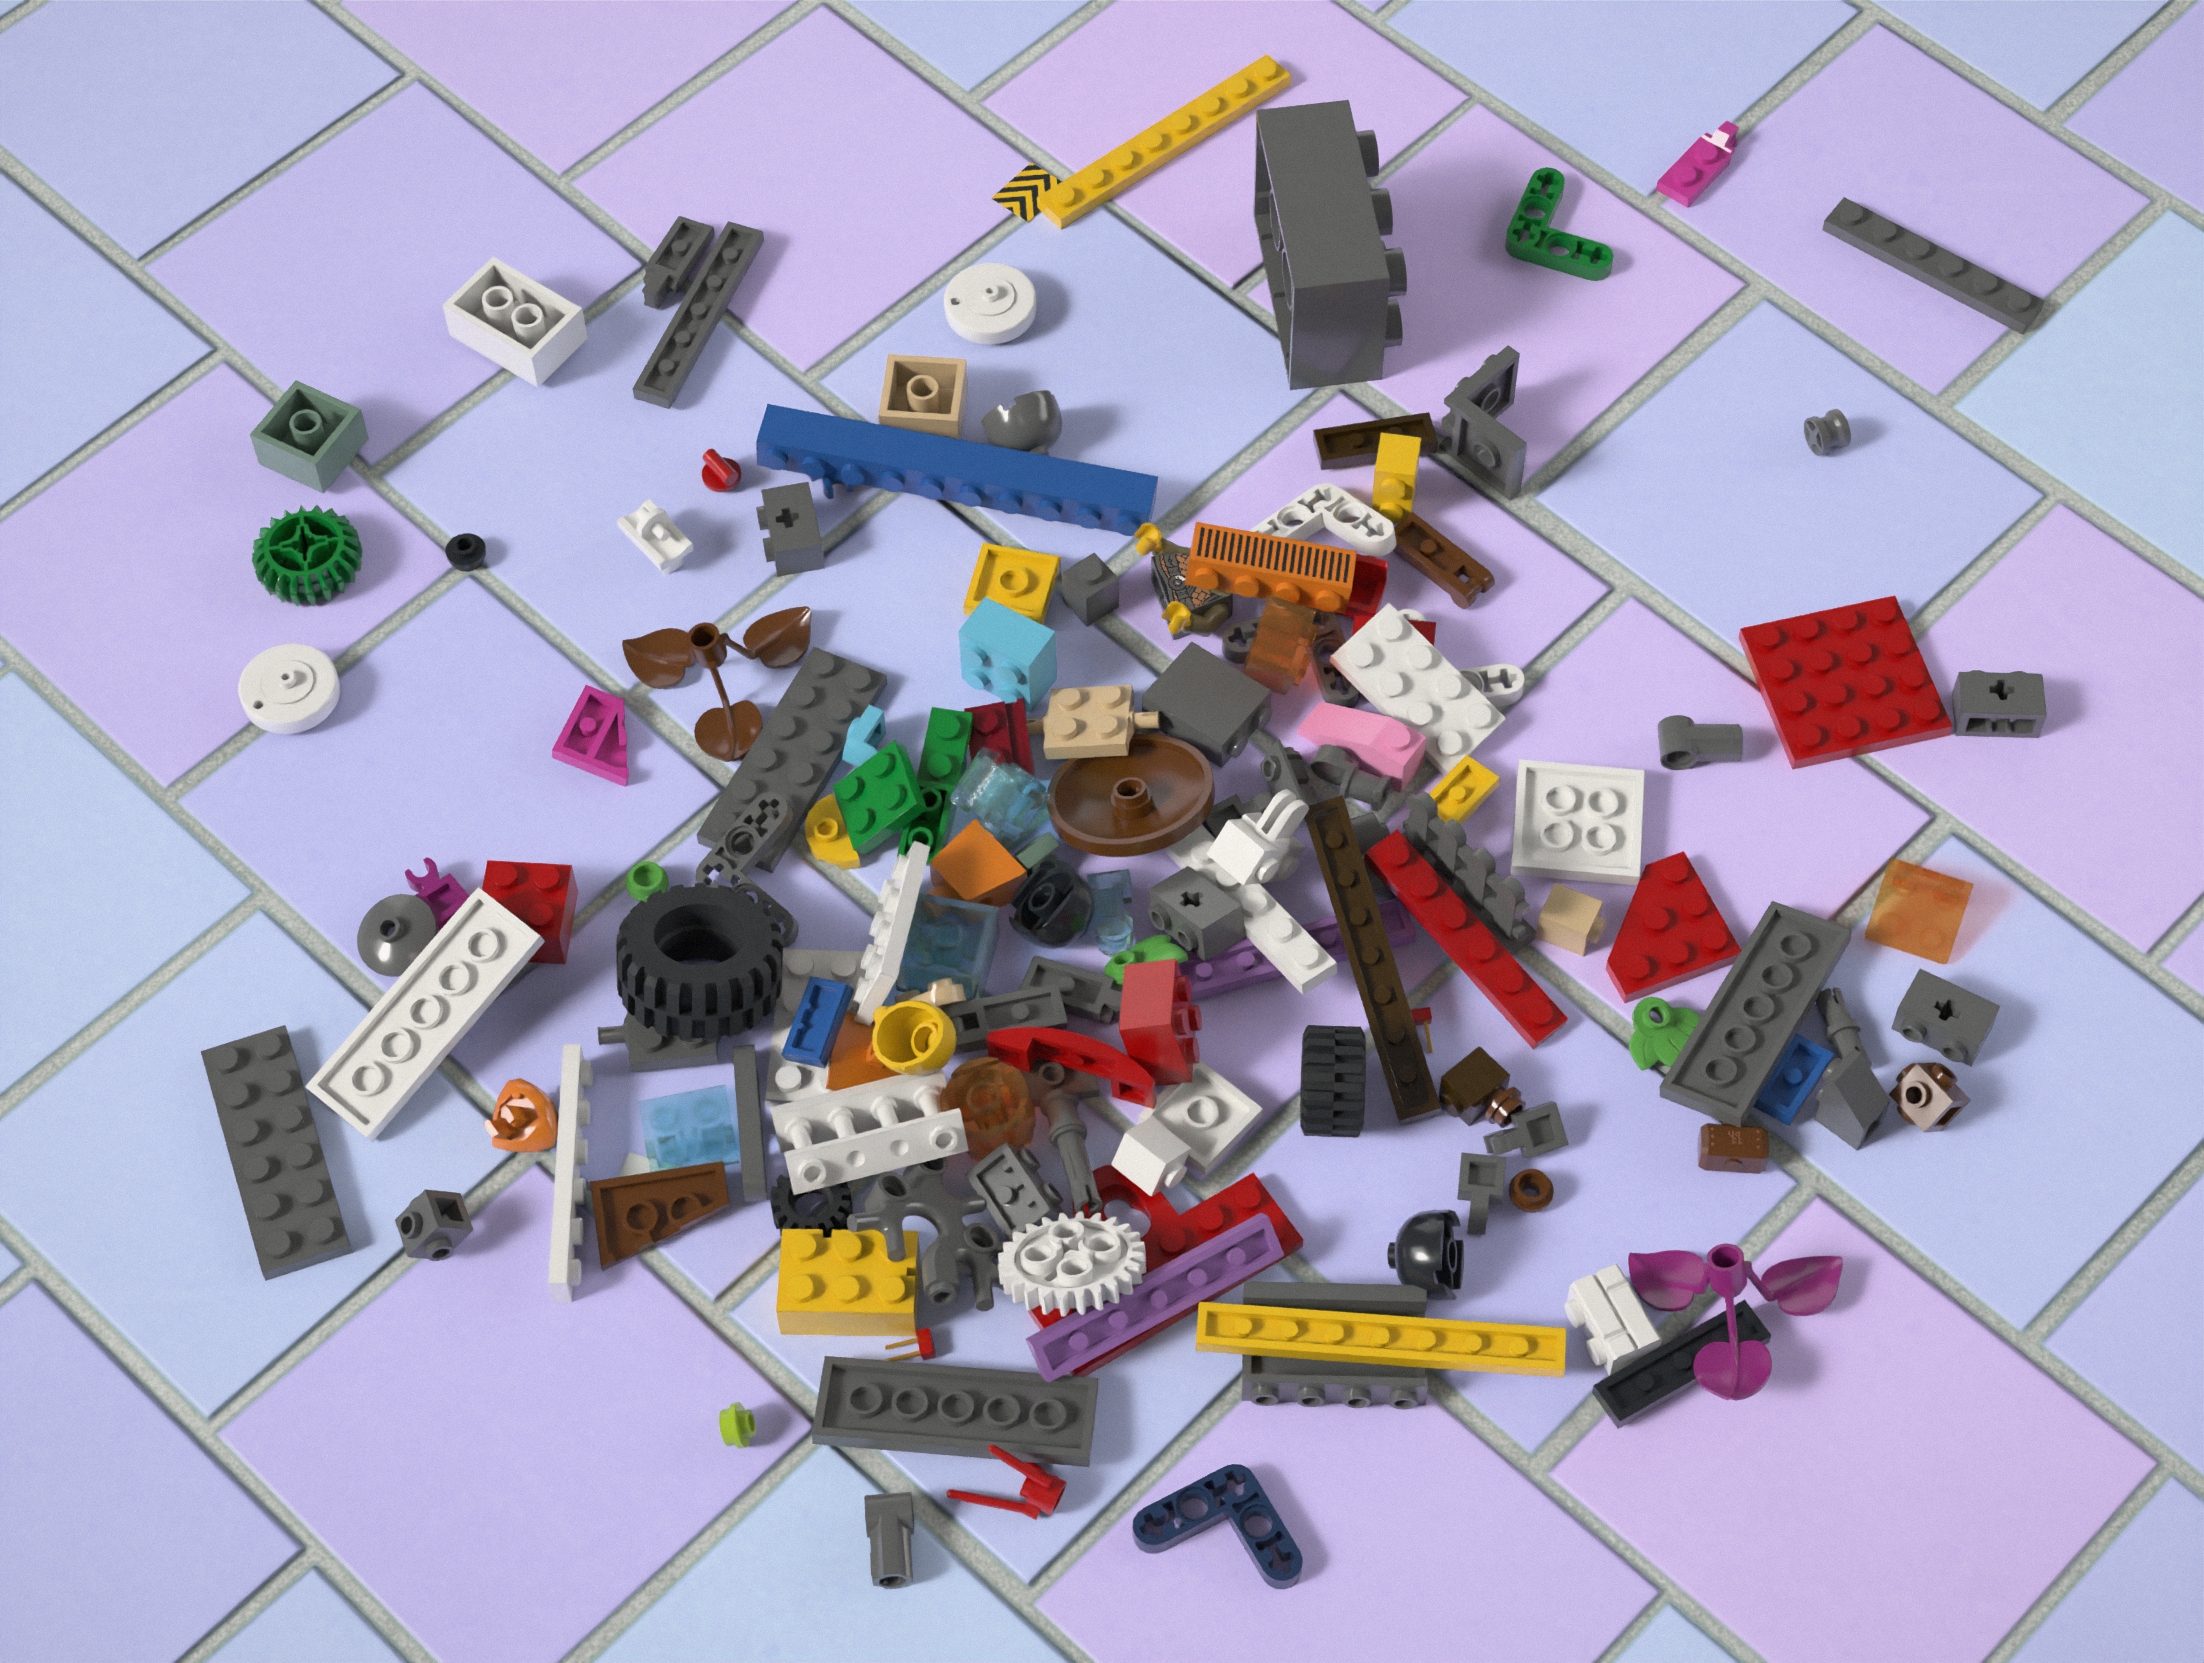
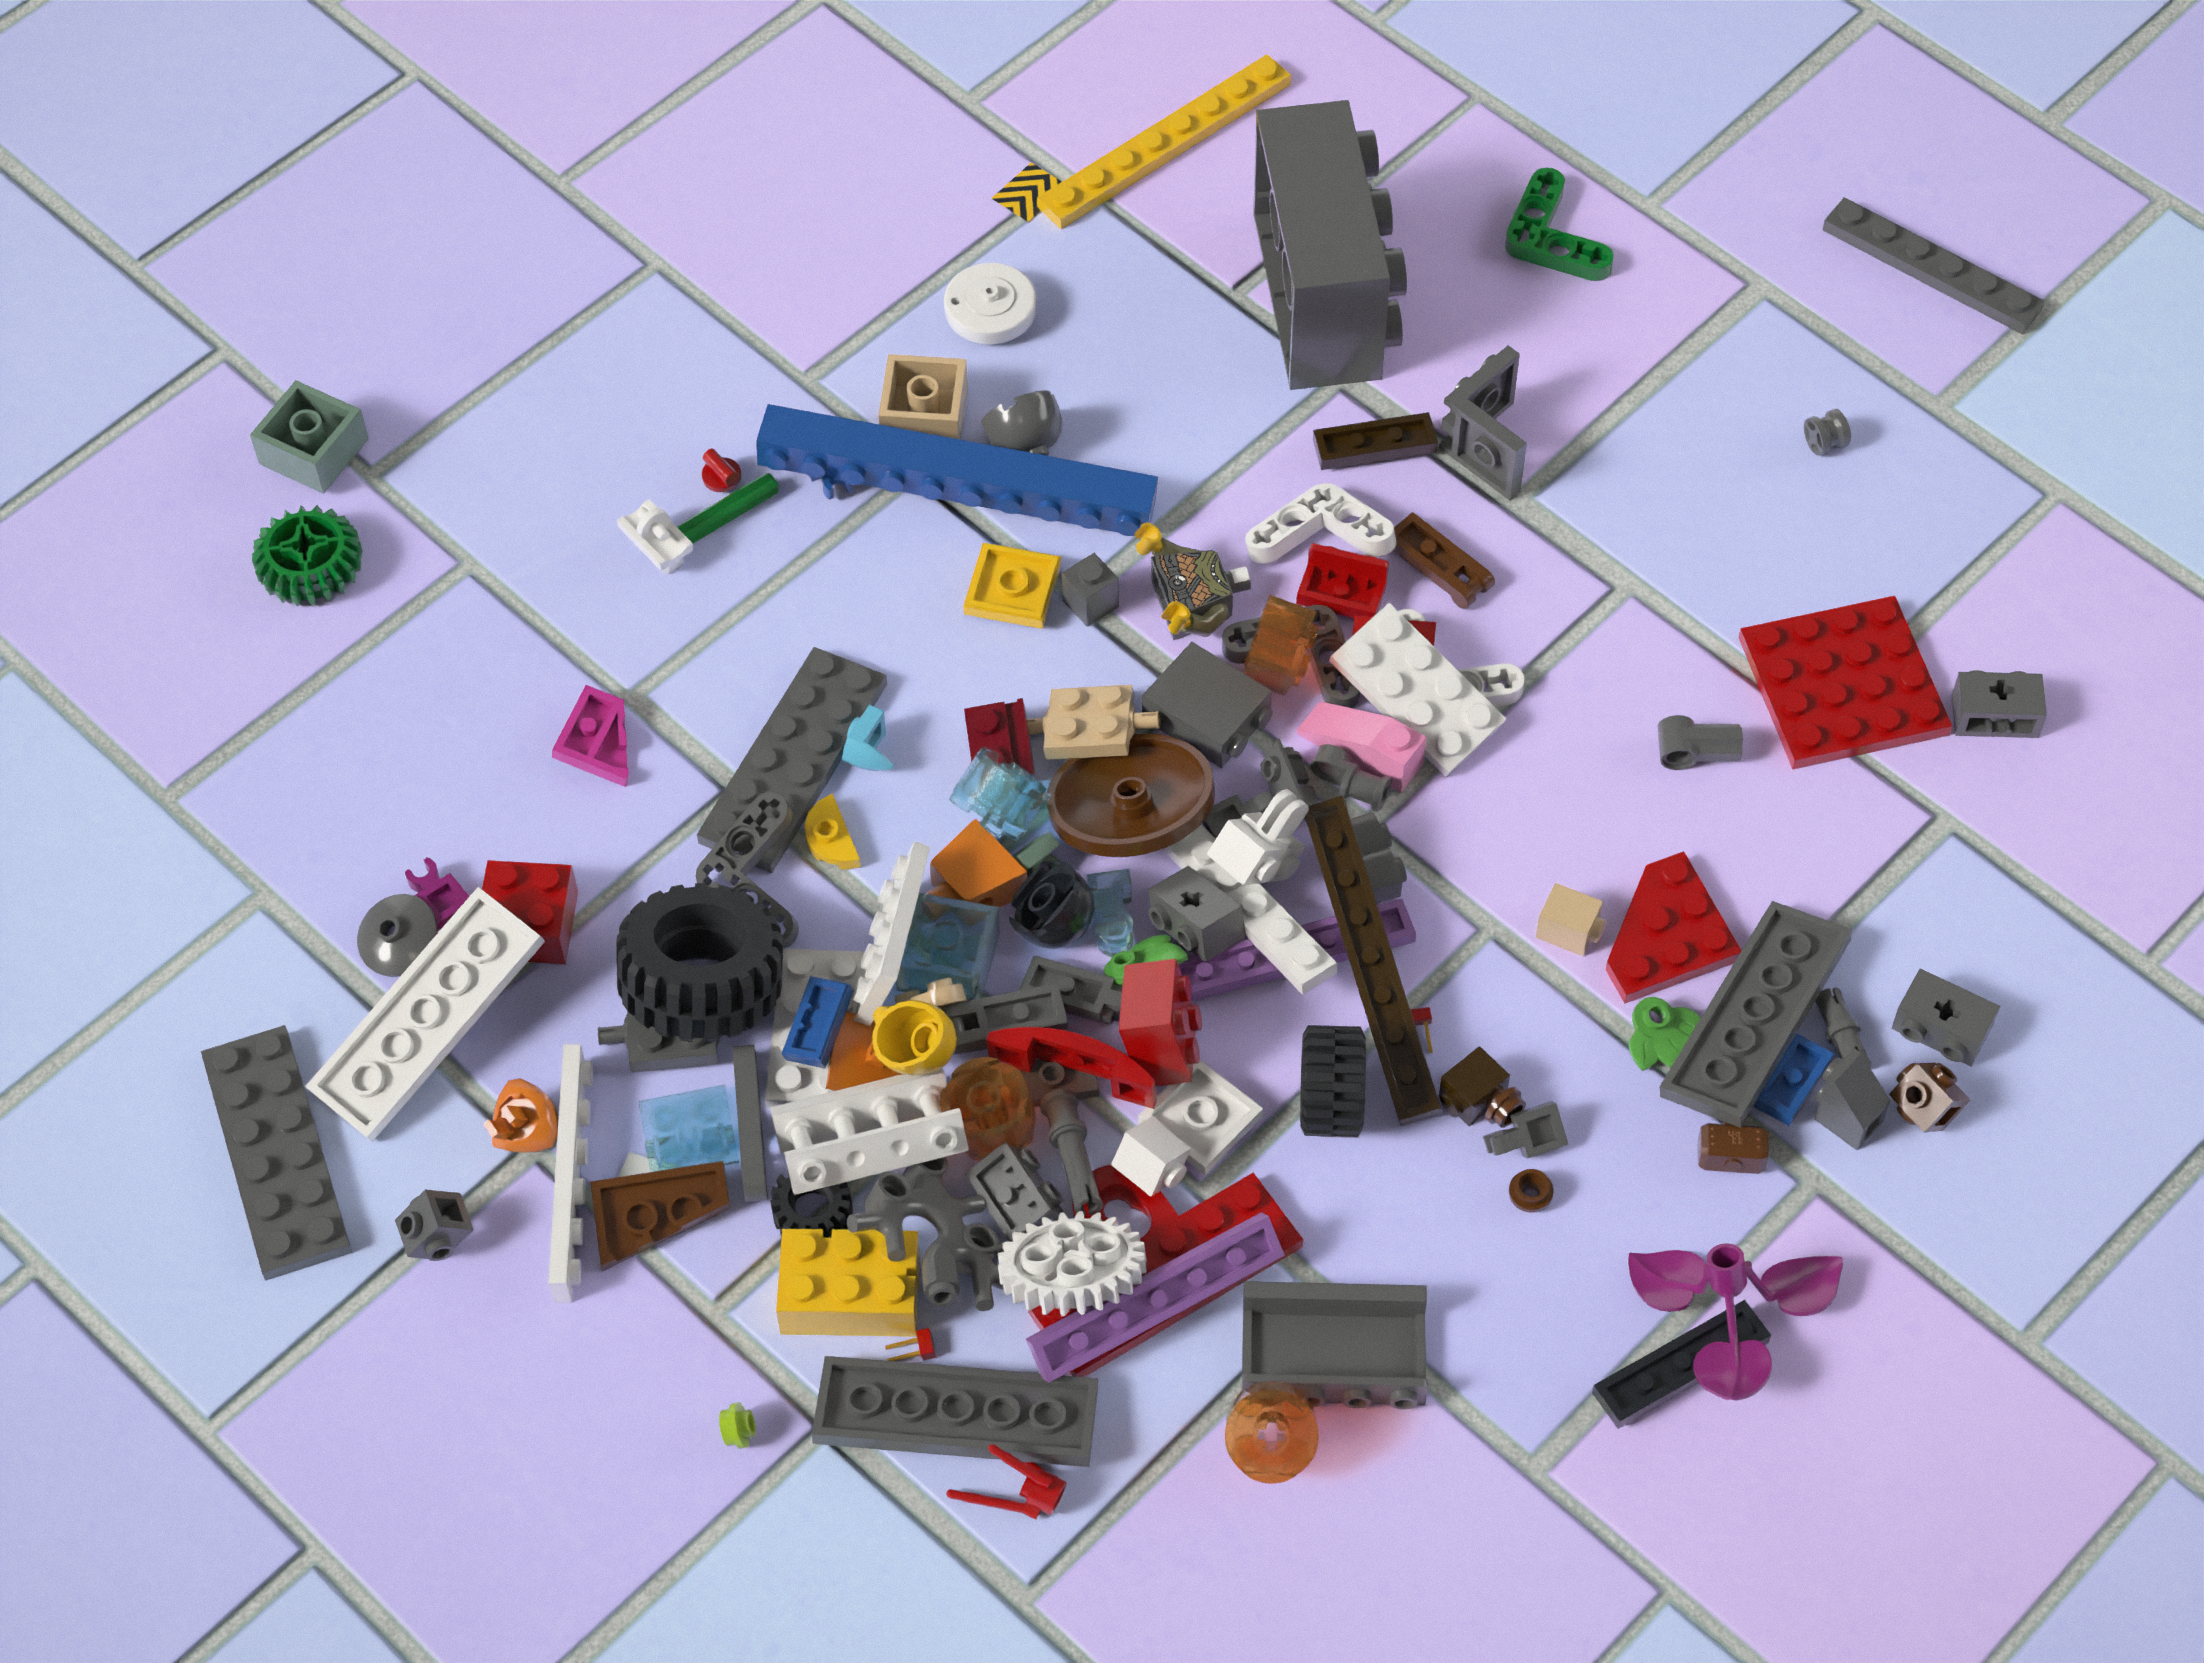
white wheel [238,643,340,734] -> none
white brick [442,257,588,388] -> none
black plate [445,533,486,572] -> none
reddish brown plant [622,606,812,762] -> none
bright green plate [626,861,669,902] -> none
dark grey plate [632,221,764,409] -> none
dark grey hinge [642,216,715,310] -> none
dark grey brick [756,482,825,577] -> none
green plate [832,740,927,856] -> none
dark grey piece [864,1492,914,1589] -> none
green slope [897,707,974,866] -> none
medium azure brick [958,597,1057,713] -> none
dark blue beam [1132,1464,1303,1590] -> none
orange brick [1184,522,1357,614] -> none
yellow plate [1195,1302,1566,1378] -> none
red plate [1363,829,1568,1050] -> none
yellow brick [1372,432,1421,524] -> none
black cylinder [1387,1210,1464,1300] -> none
dark grey fence [1402,791,1536,956] -> none
yellow plate [1429,755,1500,825] -> none
dark grey plate [1457,1152,1506,1235] -> none
white plate [1511,759,1645,886] -> none
white brick [1564,1264,1662,1376] -> none
dark pink hinge [1656,120,1739,207] -> none
clear orange bracket [1864,857,1974,964] -> none
none -> green axle [676,473,779,544]
none -> clear orange brick [1225,1381,1319,1484]

